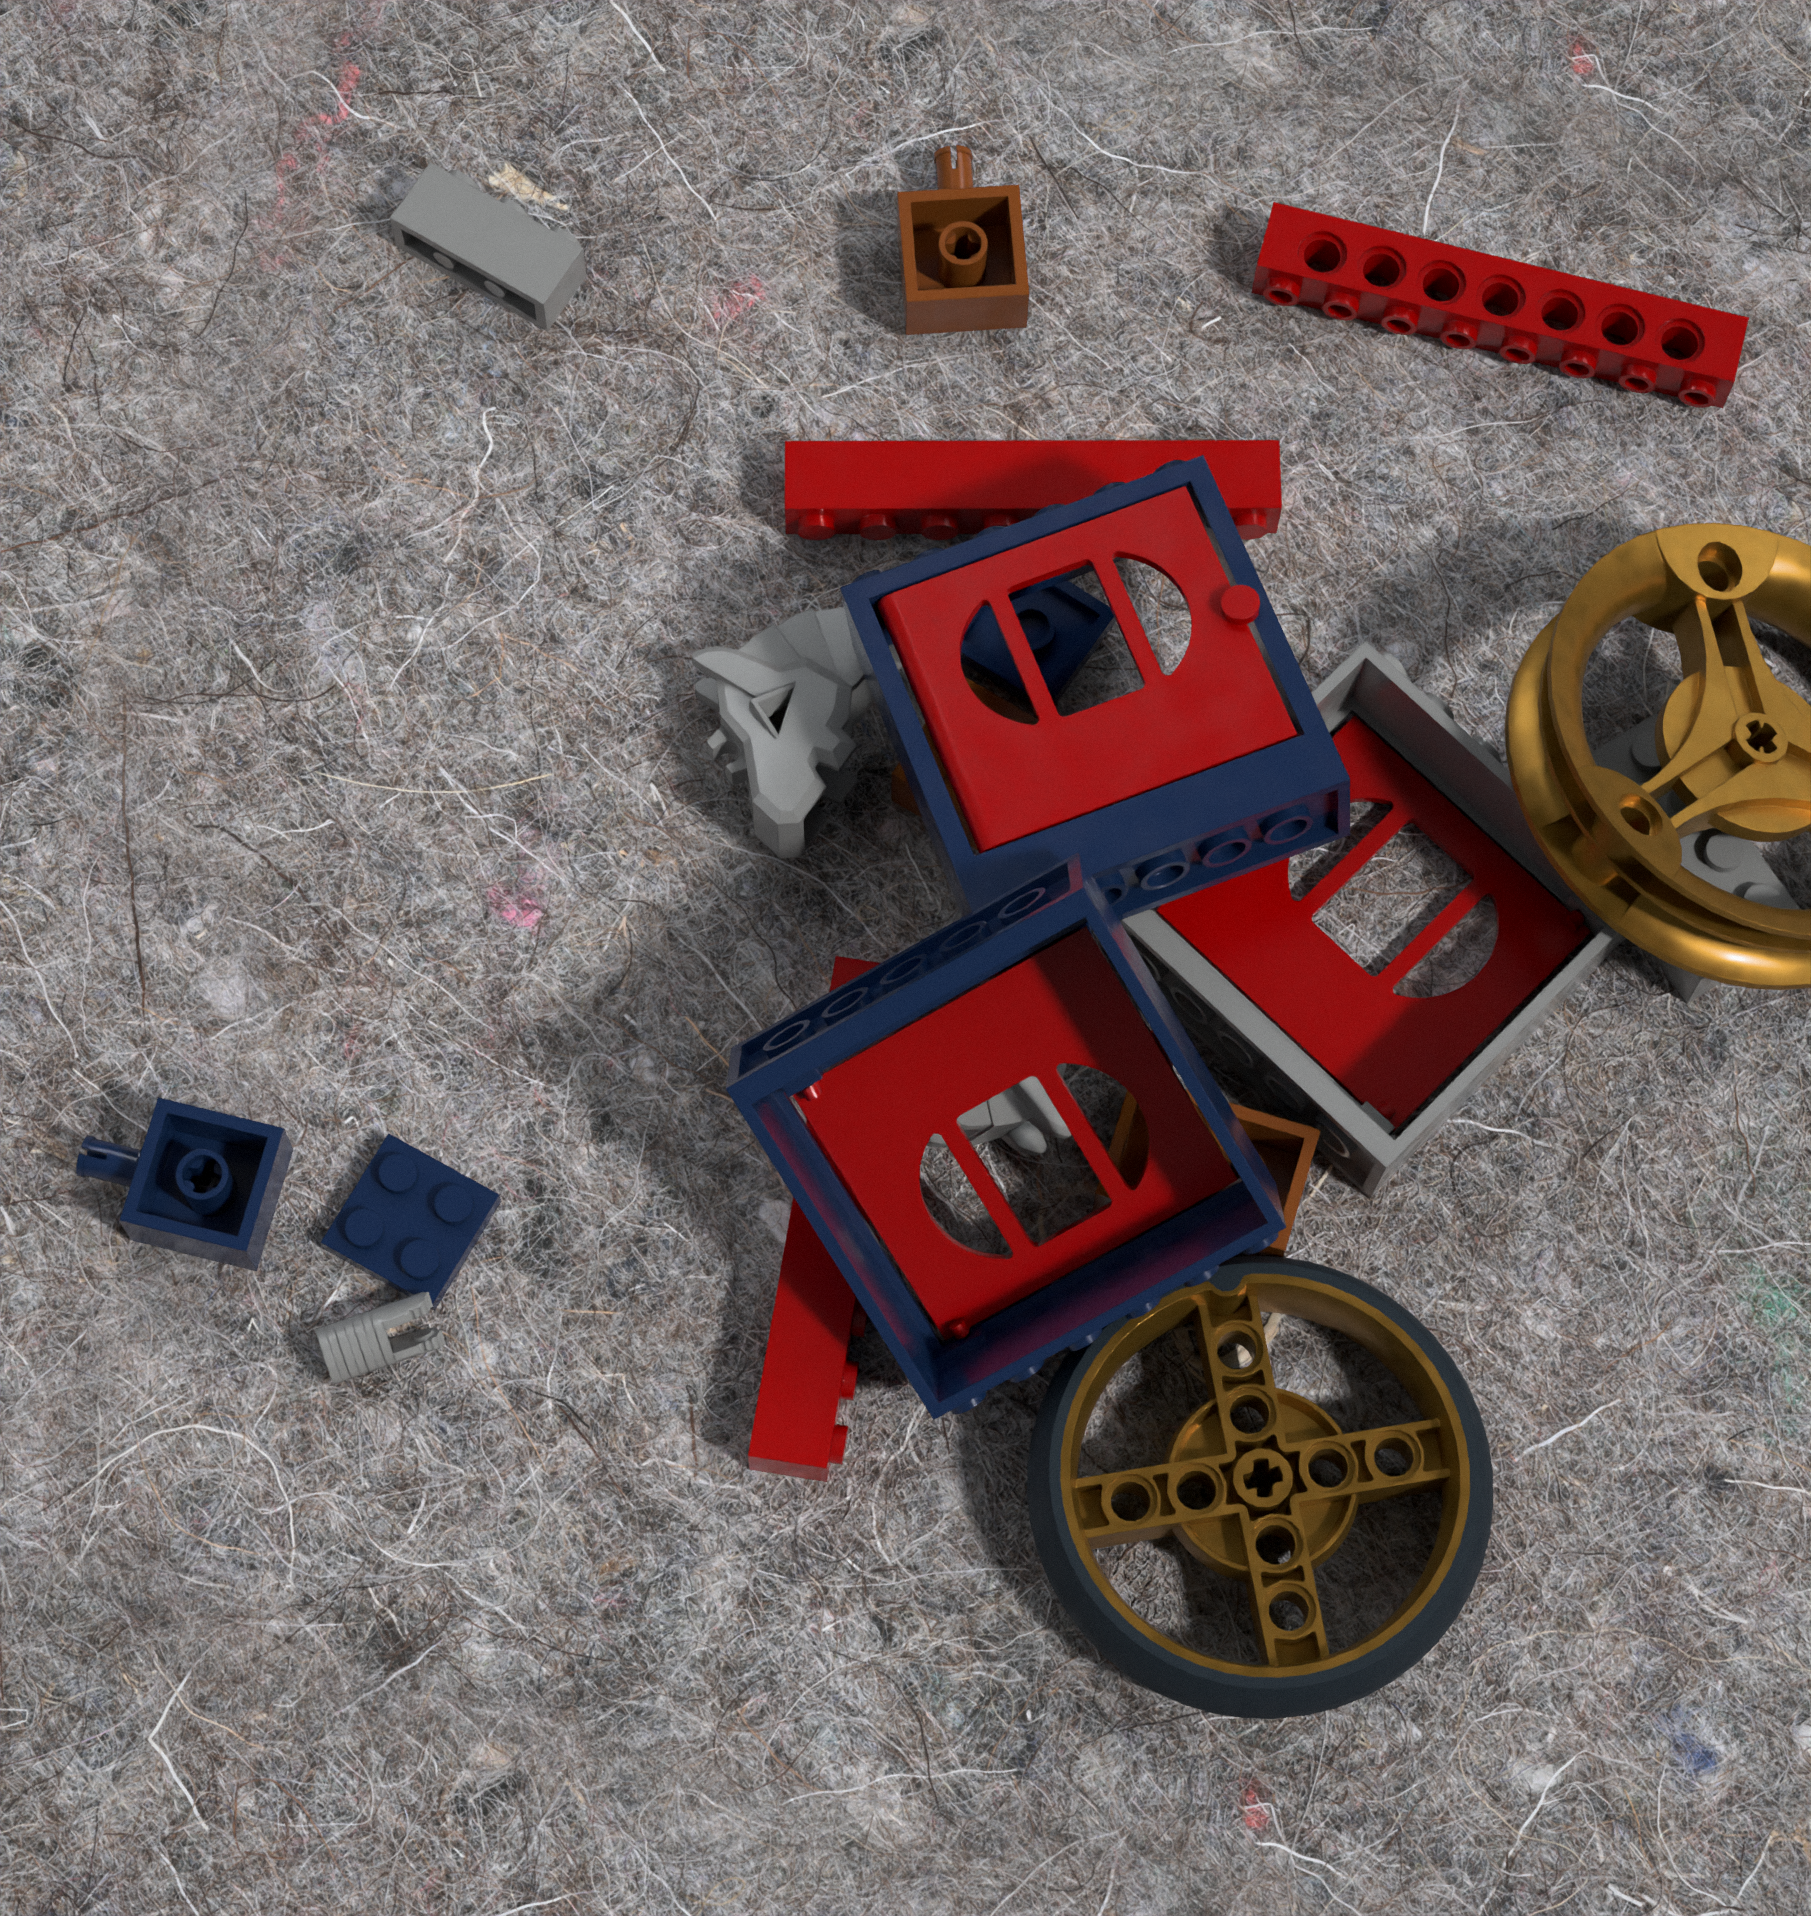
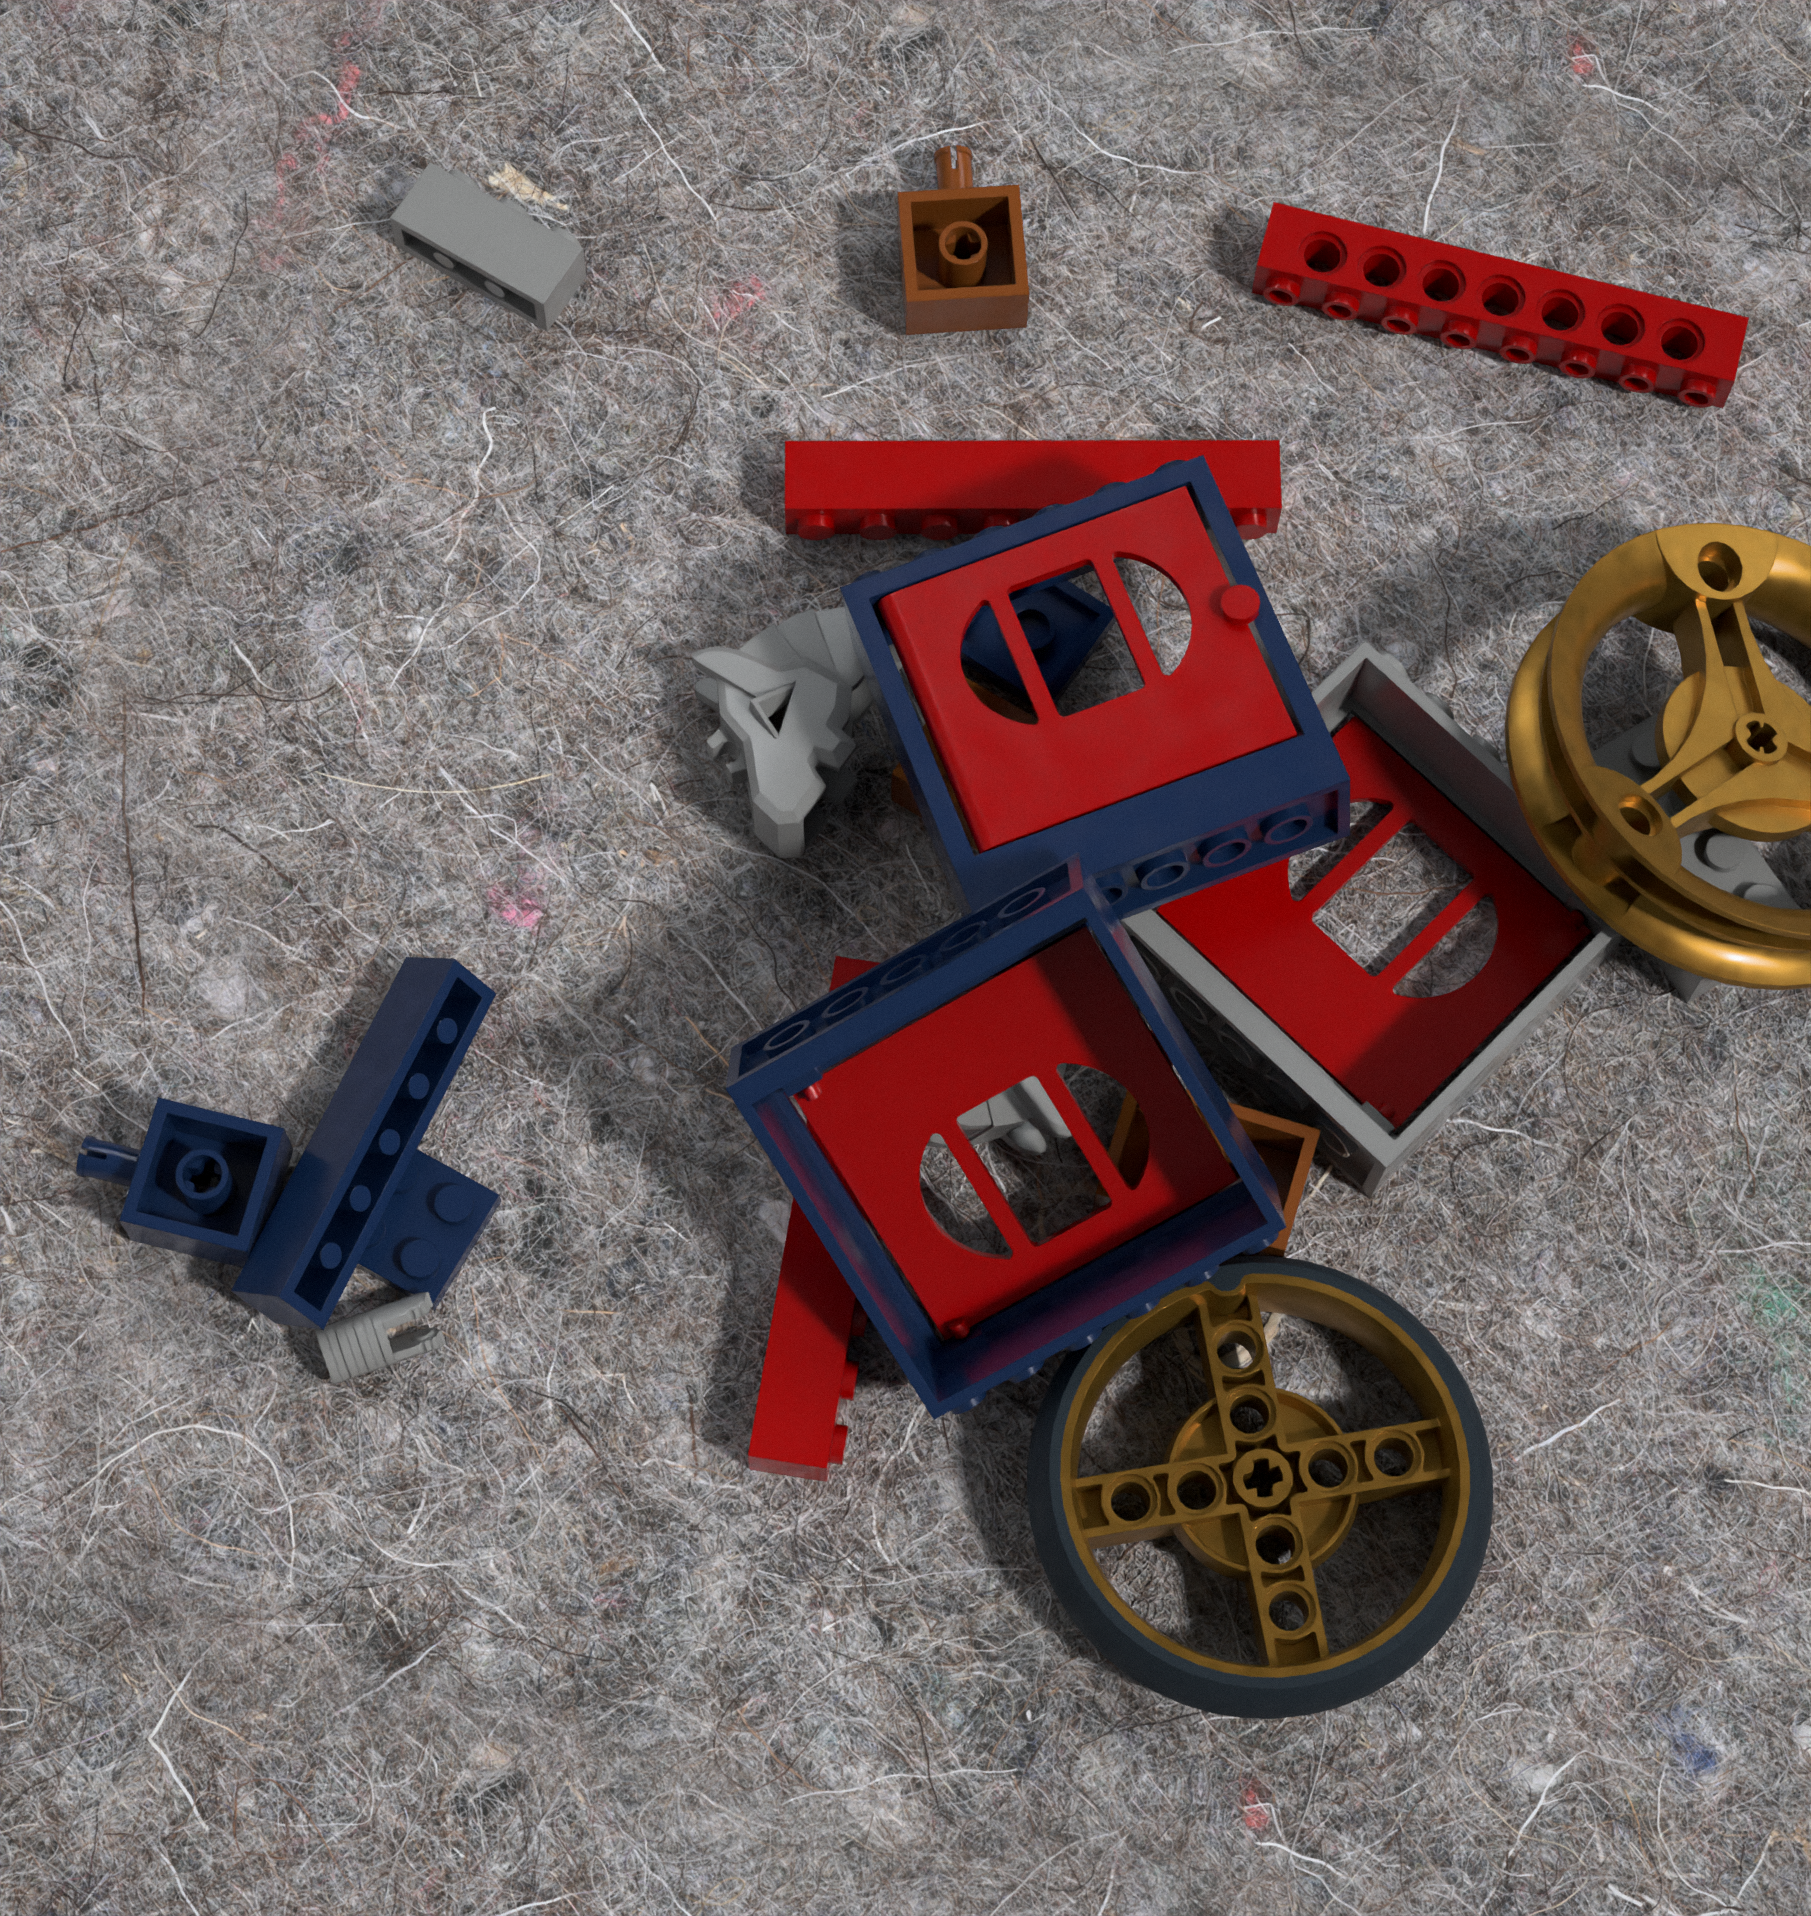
none -> dark blue brick [231,957,496,1330]

